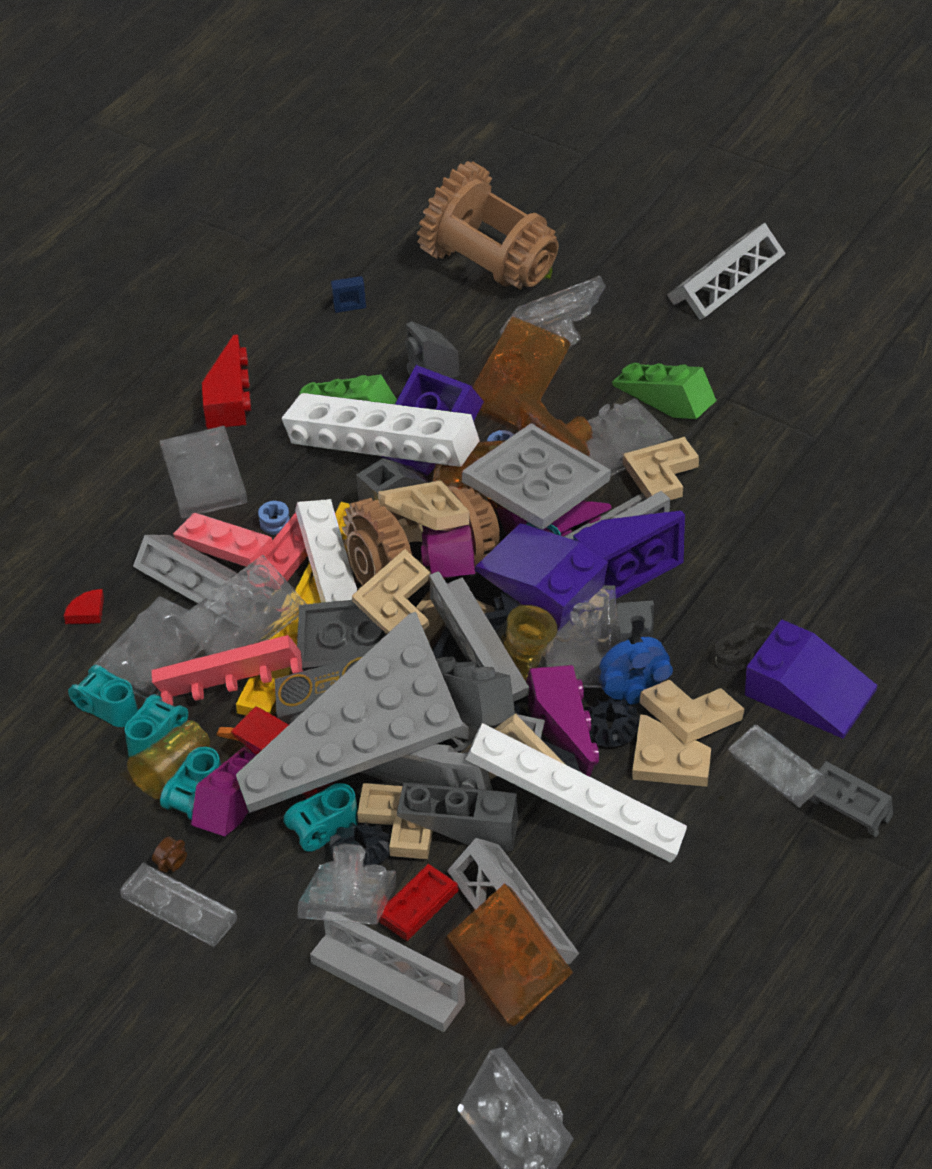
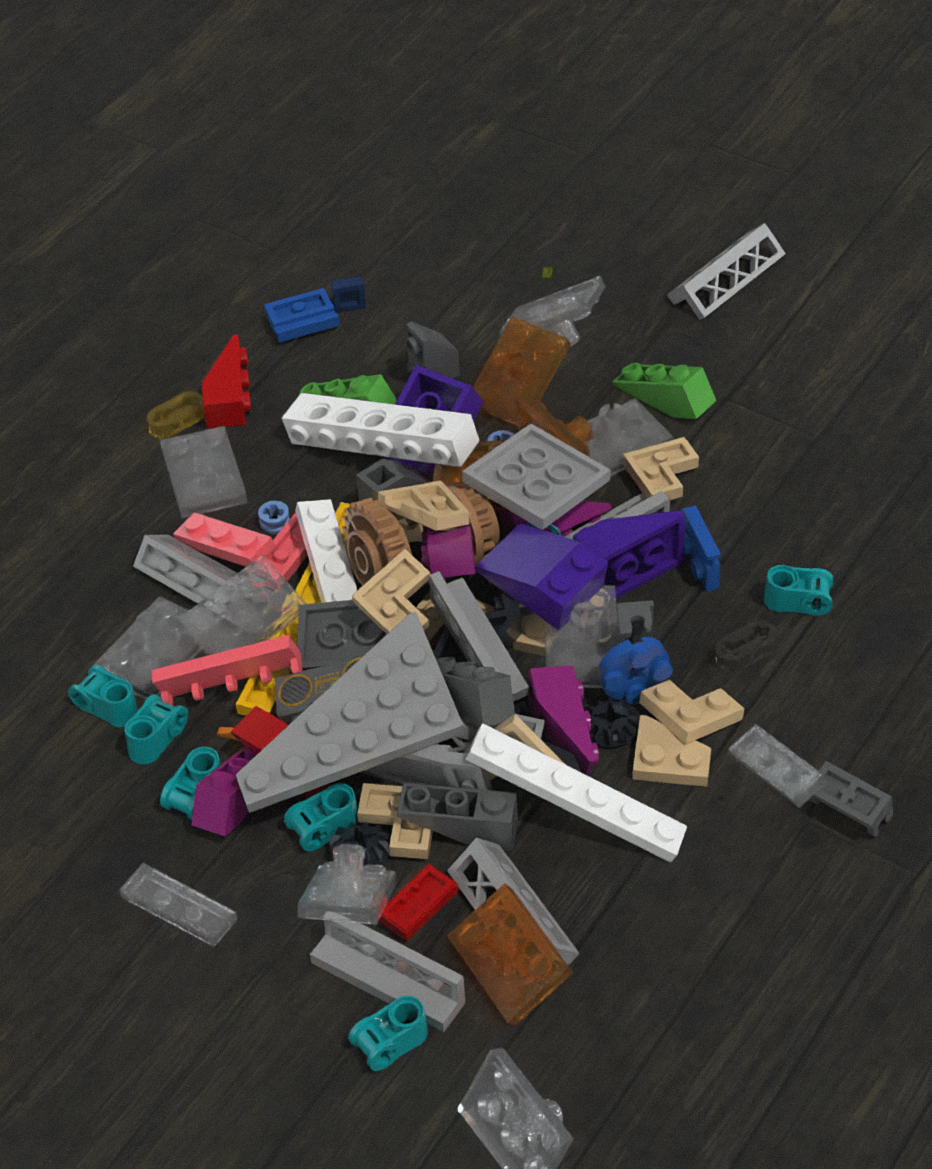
red tile [64,589,104,624] -> none
clear yellow plant [127,720,211,799] -> none
reddish brown plate [152,836,187,873] -> none
medium nougat piece [417,161,559,290] -> none
clear yellow plant [504,605,557,681] -> none
dark purple slope [745,619,877,739] -> none
none -> clear yellow beam [147,391,205,439]
none -> blue plate [264,288,340,343]
none -> teal piece [348,996,428,1071]
none -> blue plate [682,505,721,592]
none -> teal piece [764,565,833,616]

